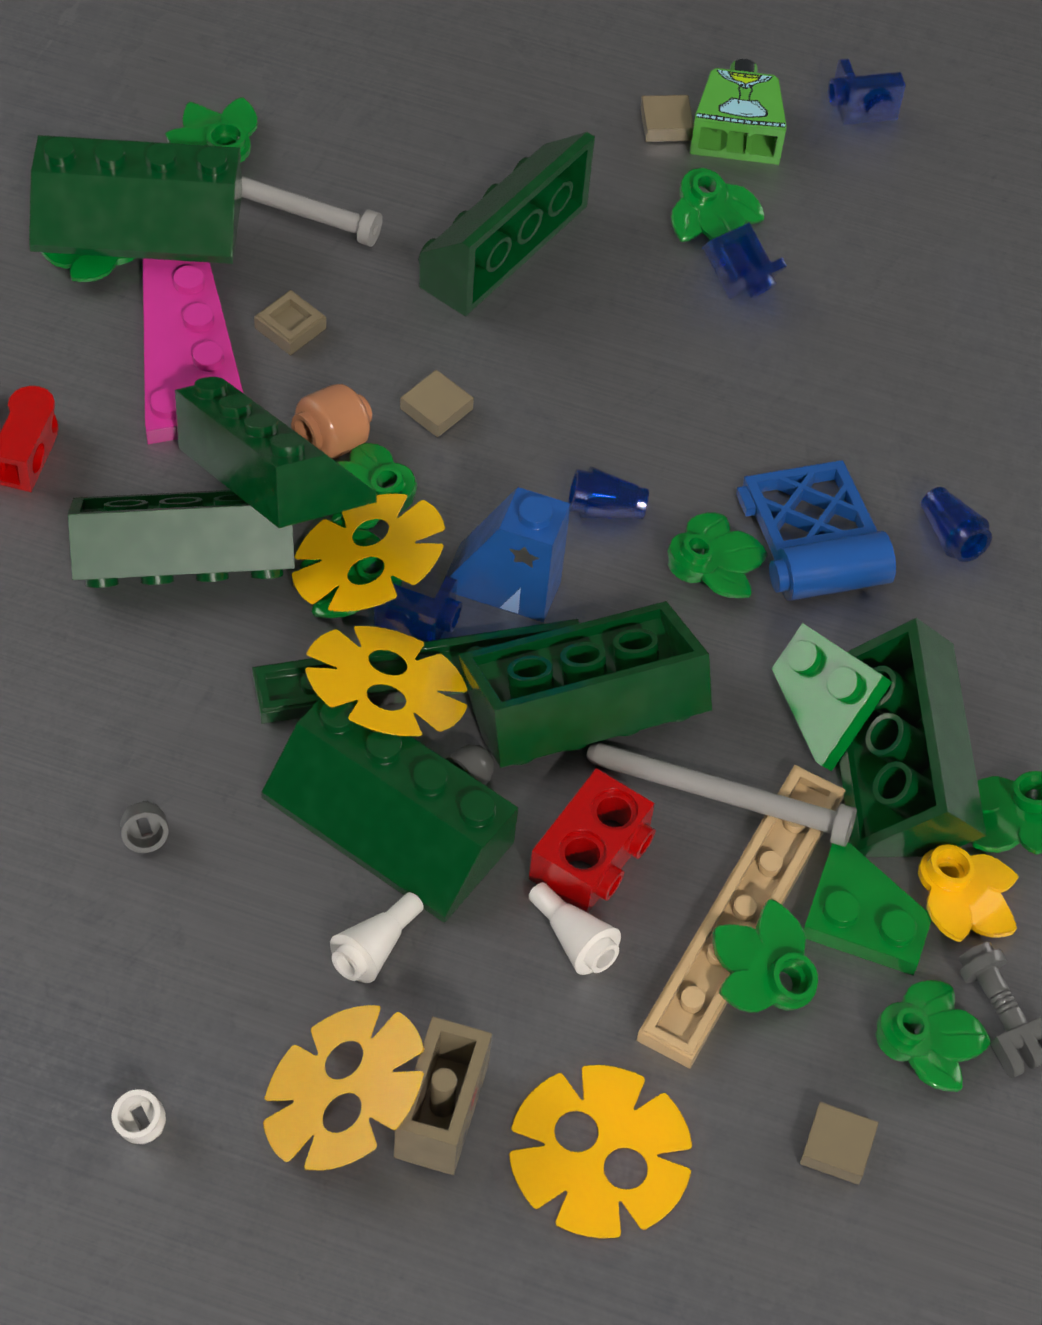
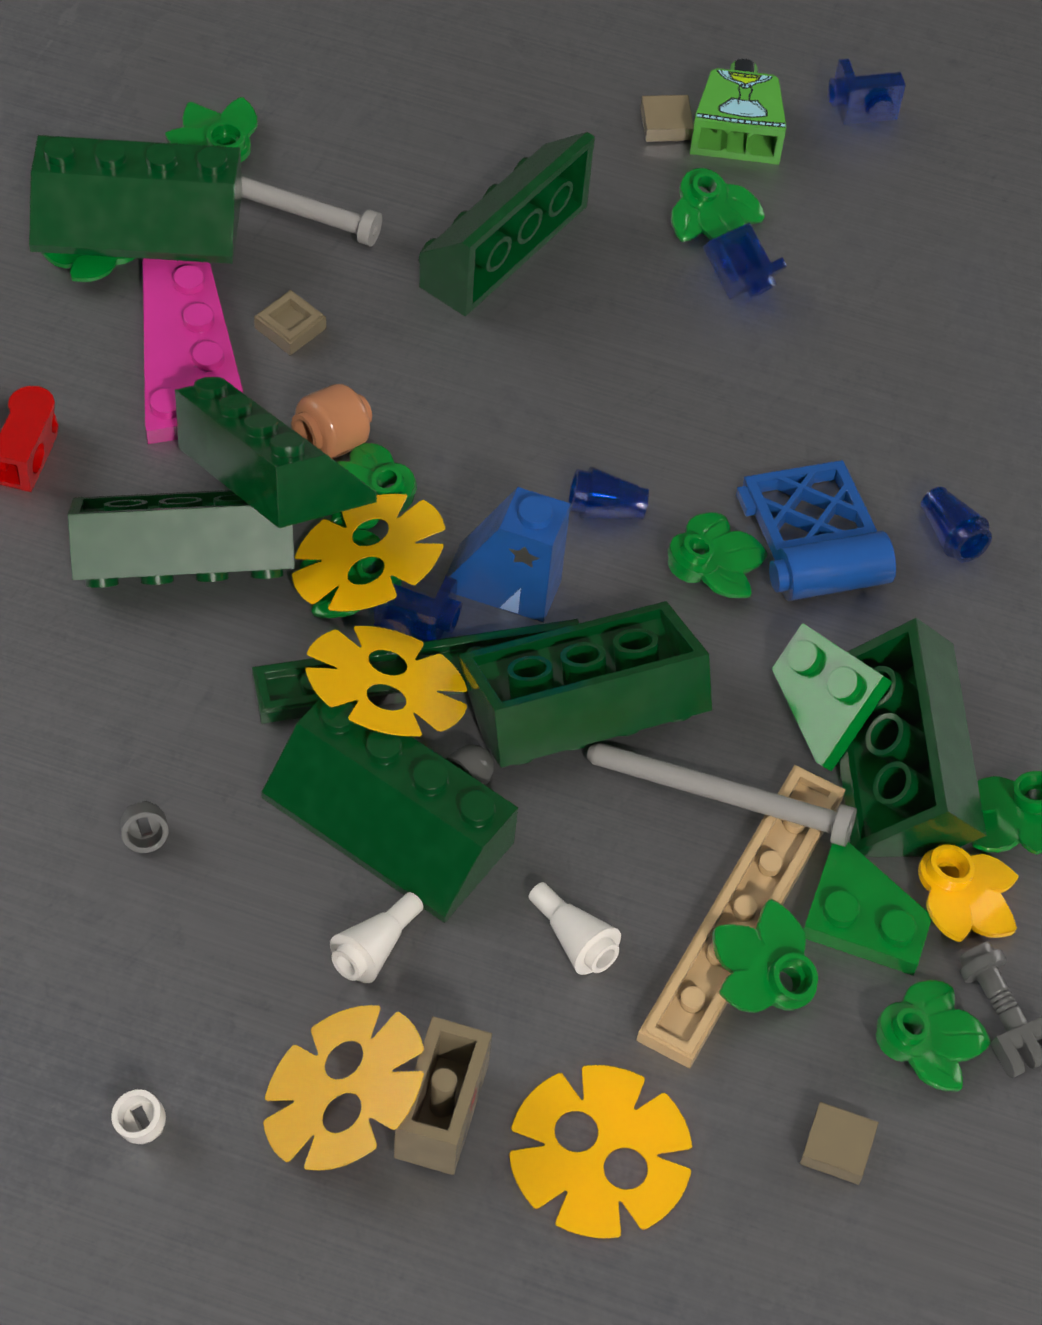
dark tan tile [400,369,474,438] -> none
red brick [529,768,656,913] -> none

